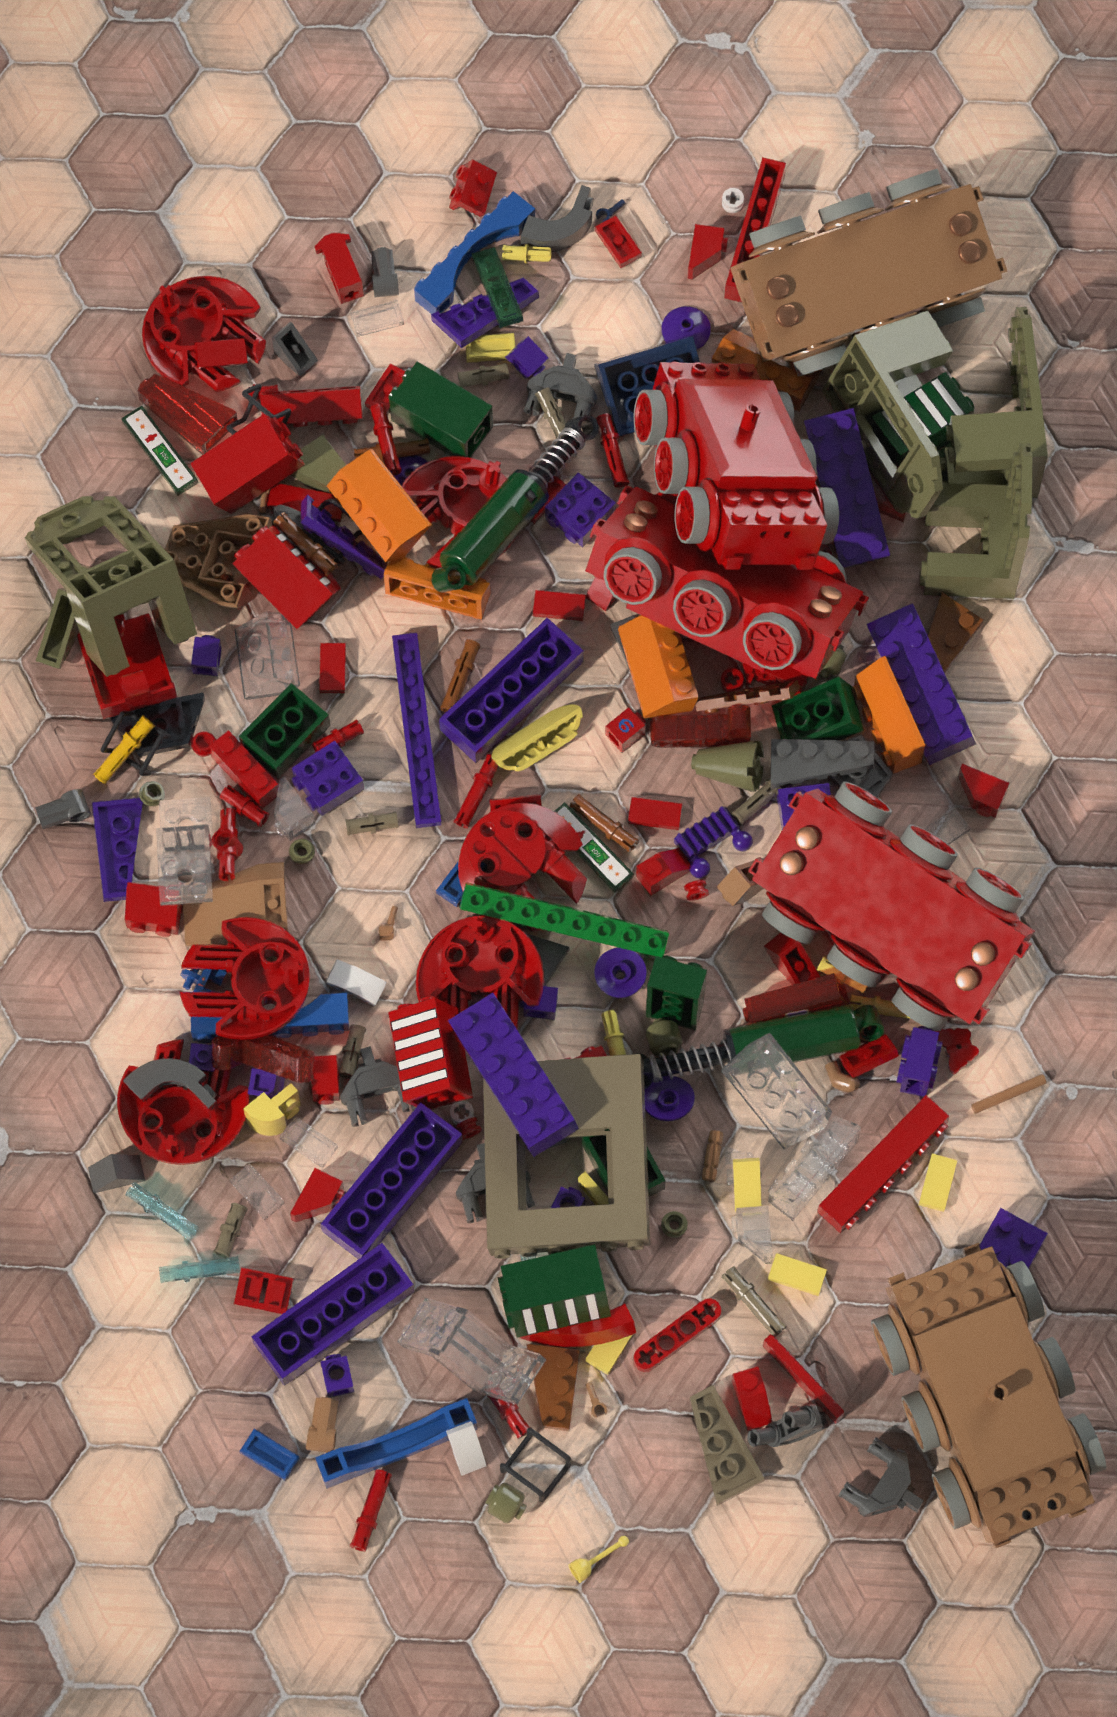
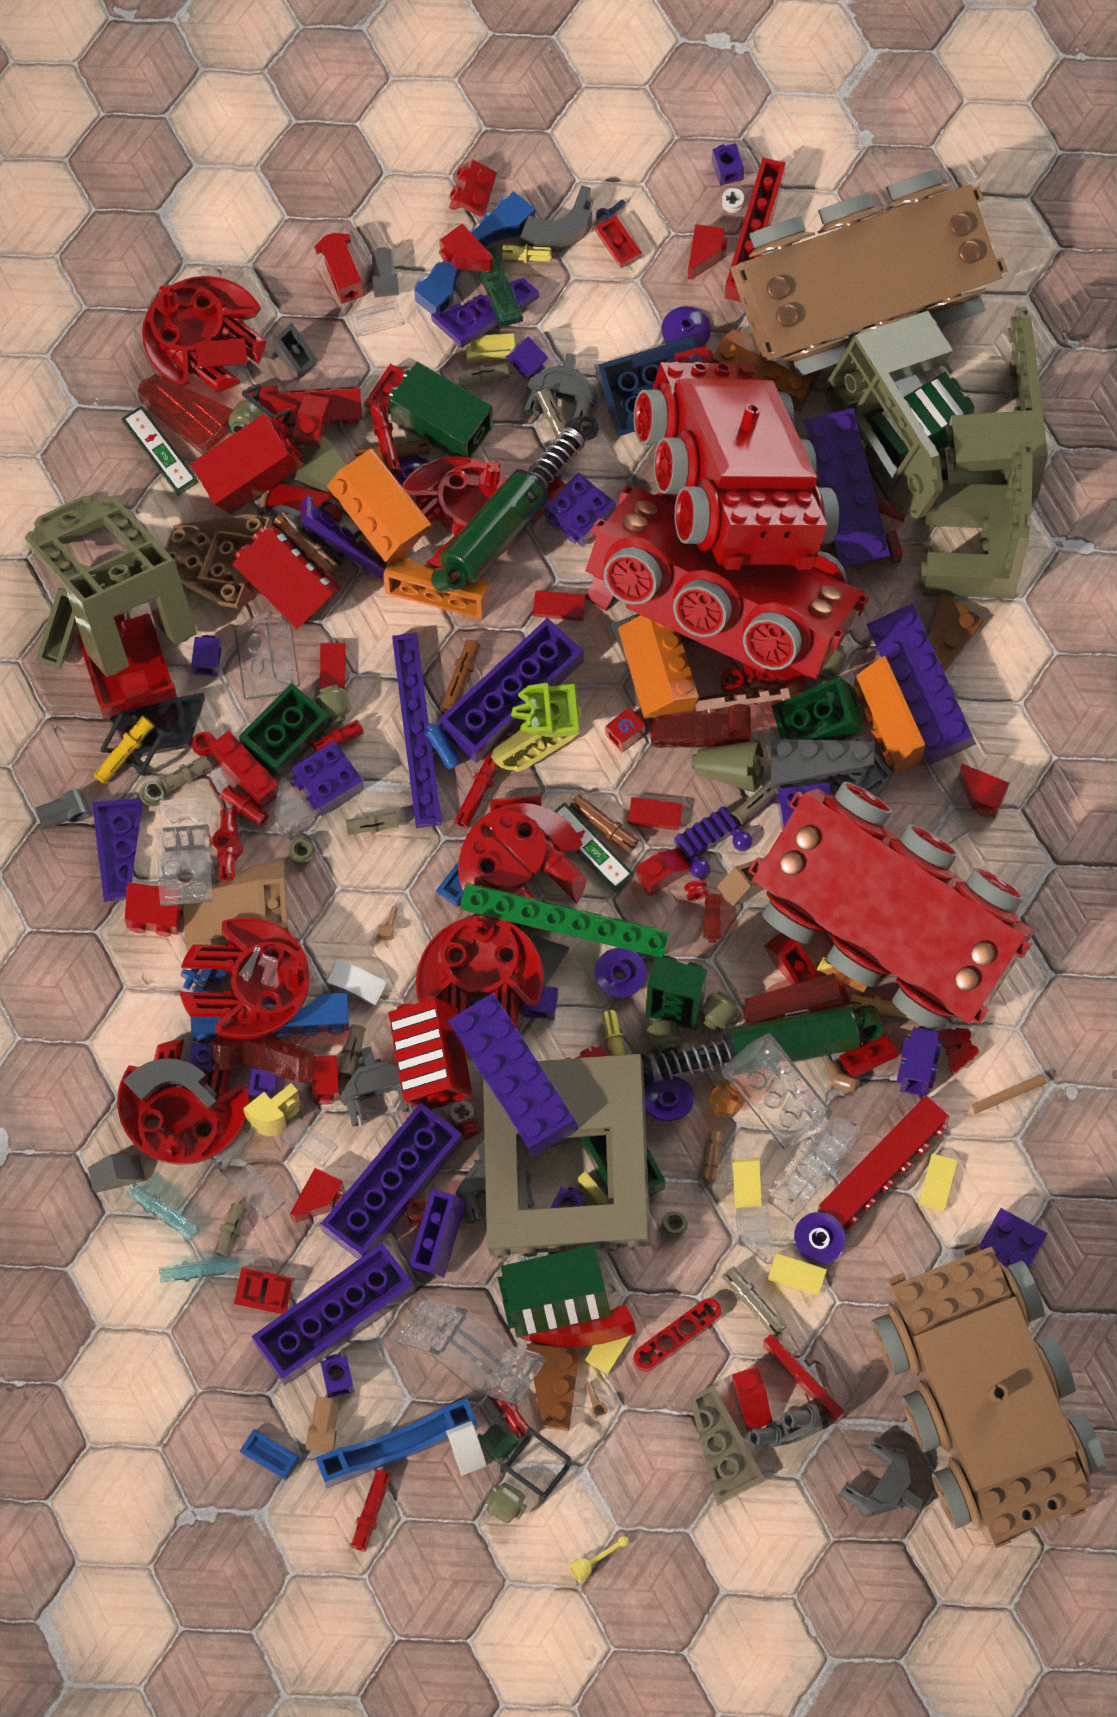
red pin [596,413,629,488] -> none
none -> dark tan pin [159,756,213,793]
none -> clear pin [212,1120,258,1172]
none -> olive head [228,400,264,433]
none -> clear piece [239,945,279,988]
none -> red slope [293,394,330,447]
none -> olive head [315,685,351,724]
none -> clear red bush [407,1198,427,1227]
none -> dark purple brick [409,1189,467,1278]
none -> blue piece [425,722,461,769]
none -> red slope [439,223,494,272]
none -> clear green panel [477,1424,518,1465]
none -> lime plate [511,683,580,738]
none -> red brick [674,346,714,363]
none -> olive head [700,991,738,1031]
none -> clear red piece [703,893,722,943]
none -> clear orange head [708,1079,747,1118]
none -> dark purple brick [712,143,744,186]
none -> dark purple dish [794,1212,846,1264]
none -> red tile [886,530,903,564]

